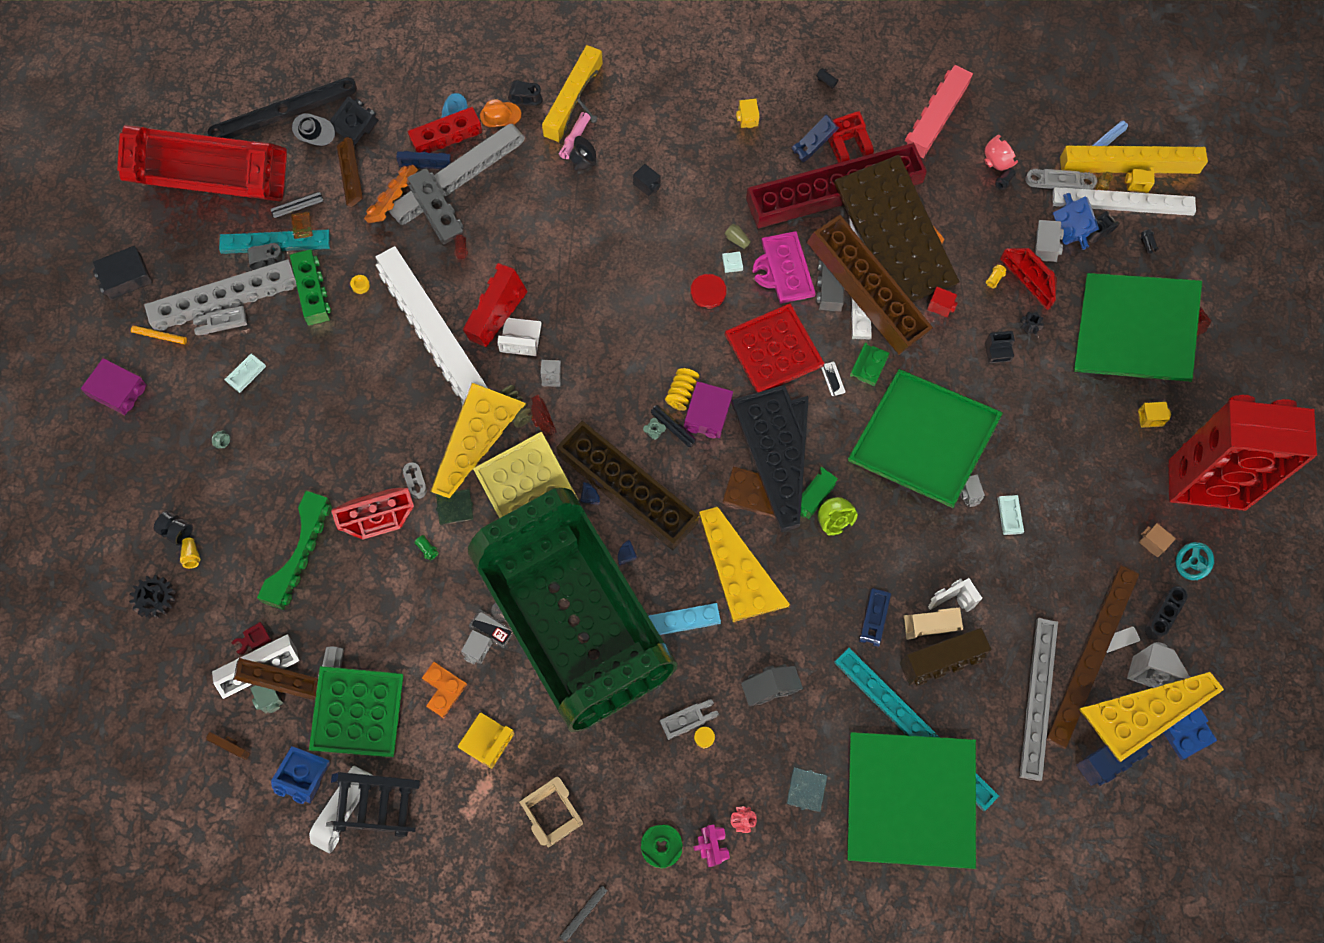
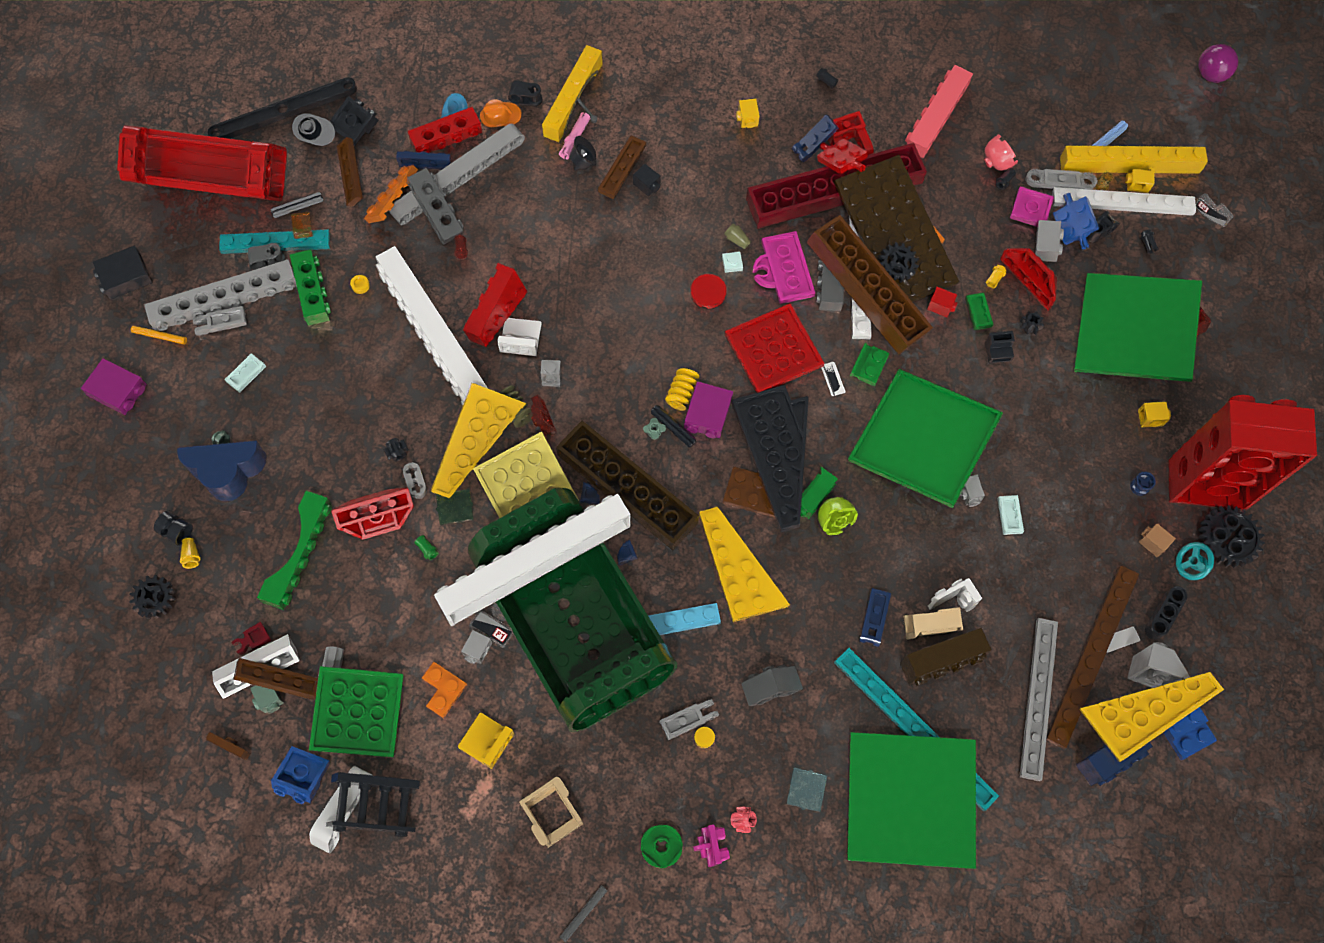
none -> dark blue brick [177,441,267,501]
none -> black gear [383,438,409,462]
none -> white piece [434,494,630,626]
none -> reddish brown plate [598,135,646,199]
none -> red plate [817,138,868,174]
none -> black gear [878,242,919,283]
none -> green plate [965,293,994,330]
none -> dark pink plate [1010,186,1054,227]
none -> dark blue wheel [1130,472,1156,496]
none -> slope [1195,193,1234,227]
none -> magenta piece [1198,44,1238,83]
none -> black gear [1198,505,1265,568]

